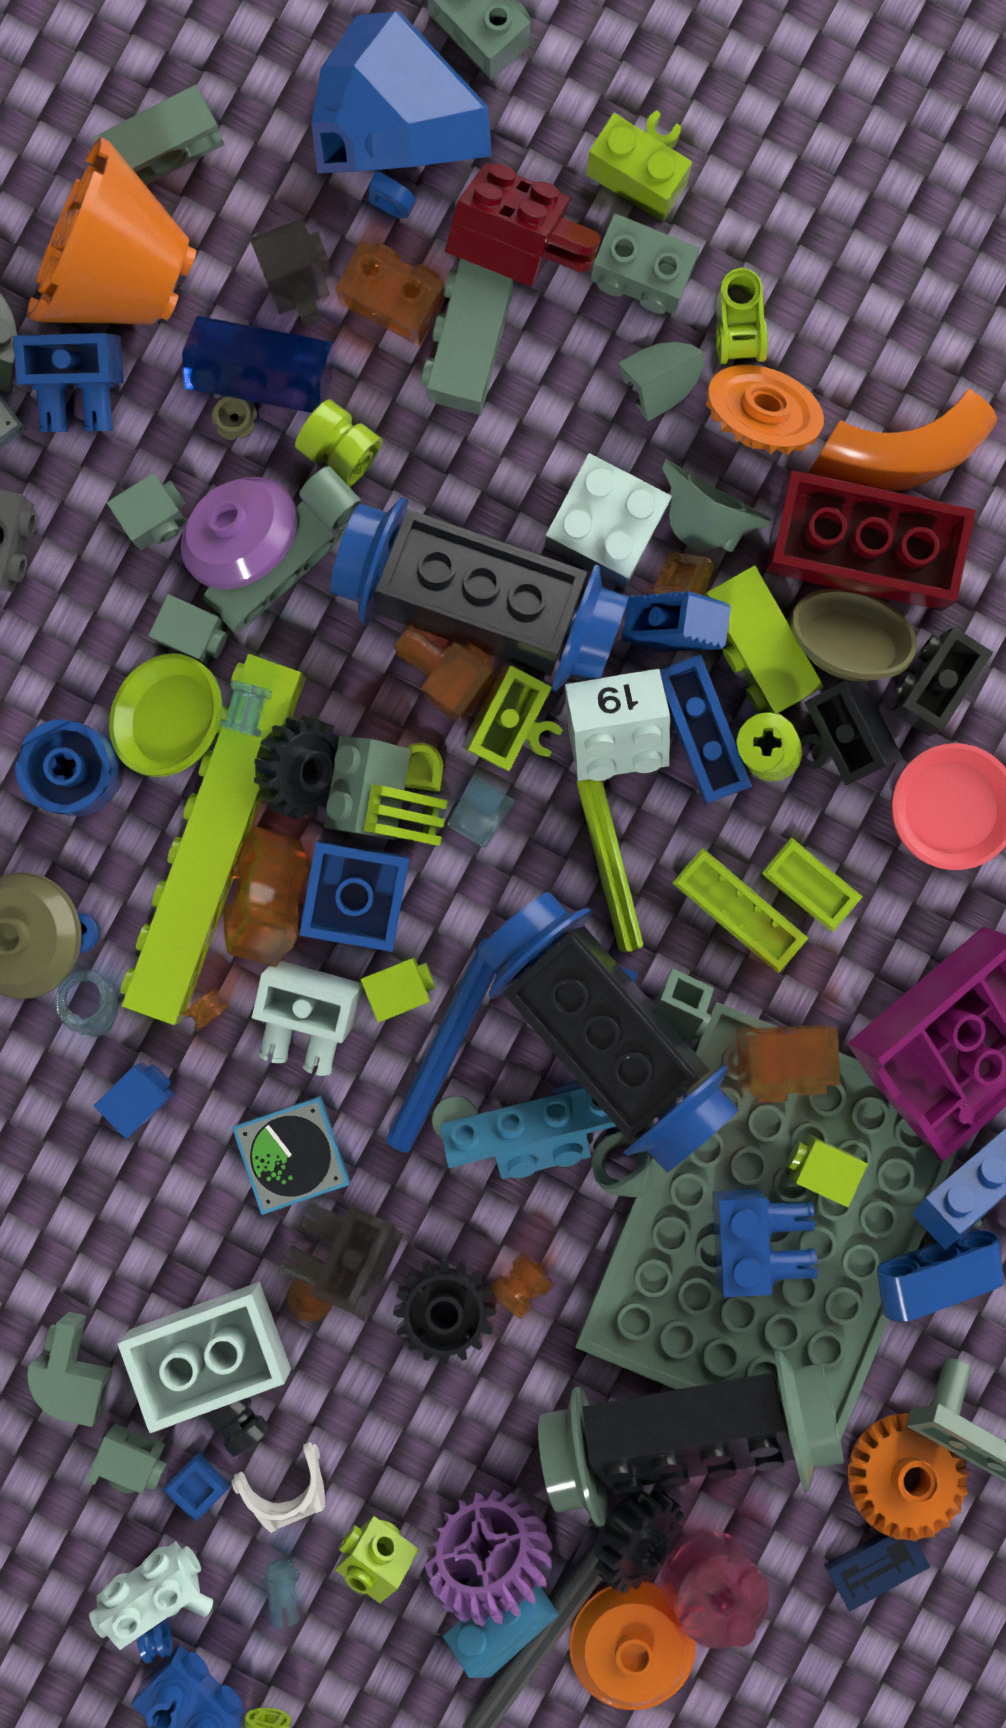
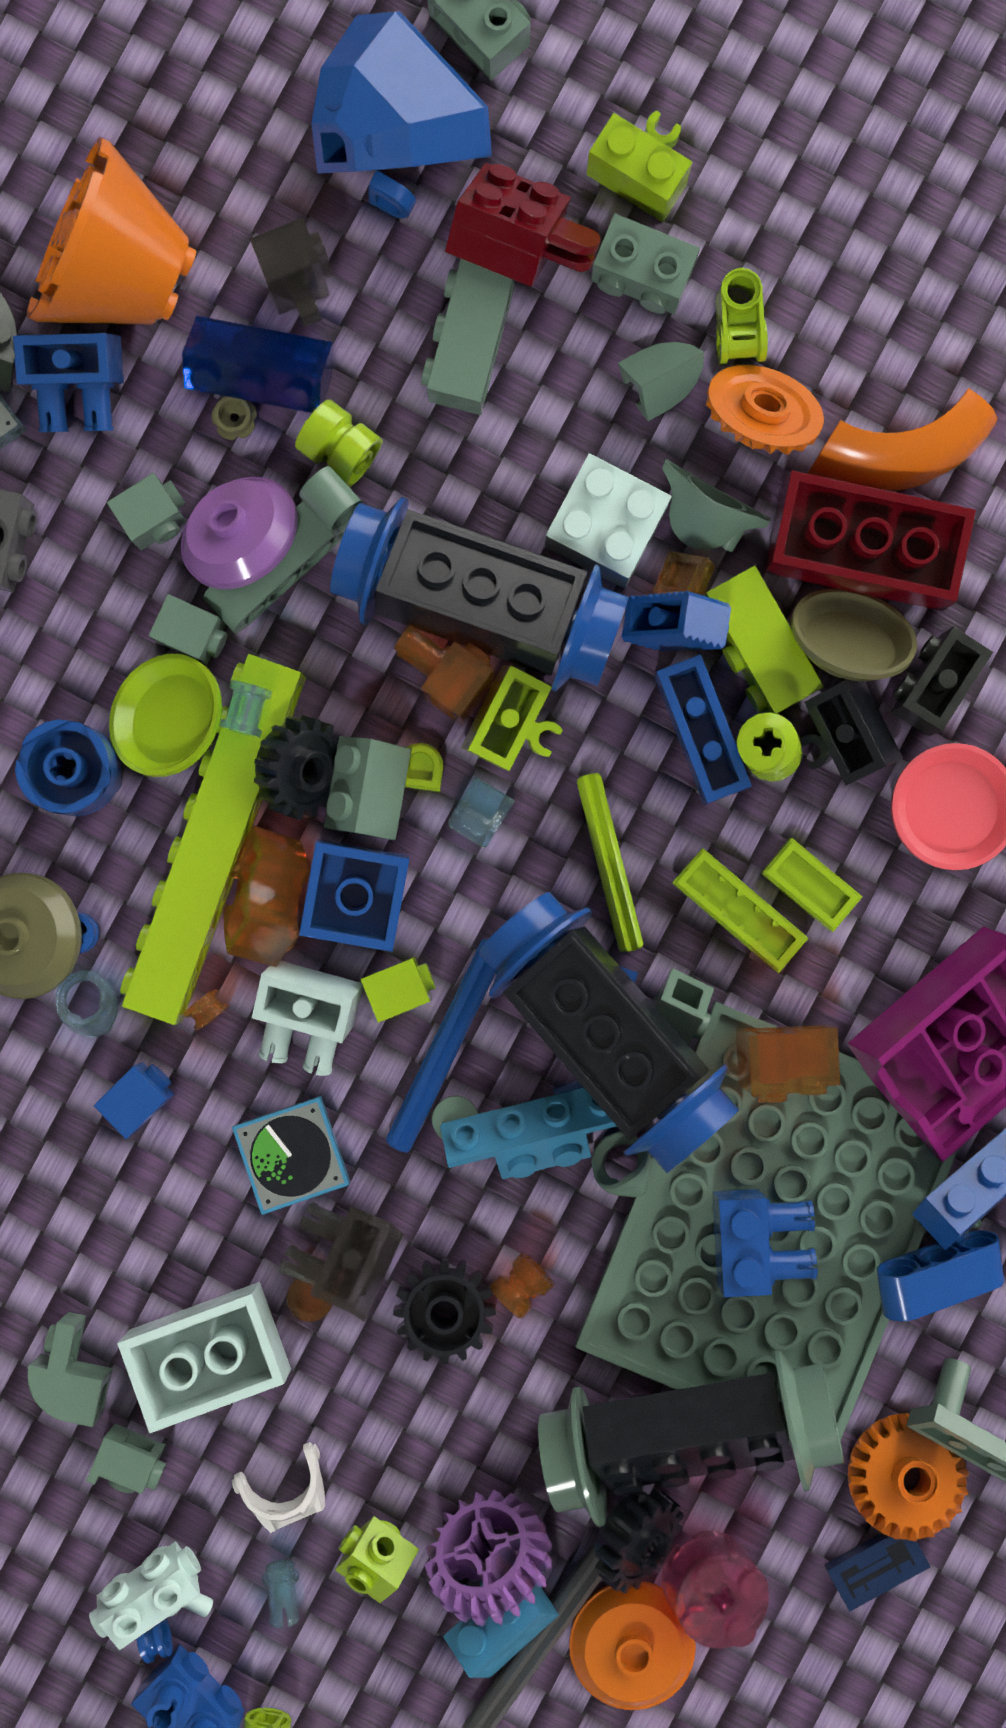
sand green piece [93,85,225,185] -> none
blue tile [162,1452,231,1522] -> none
black wheel [205,1397,270,1457] -> none
clear orange brick [335,240,445,346] -> none
lime tile [363,784,448,846] -> none
light aqua brick [565,669,670,781] -> none
lime brick [787,1134,868,1207] -> none

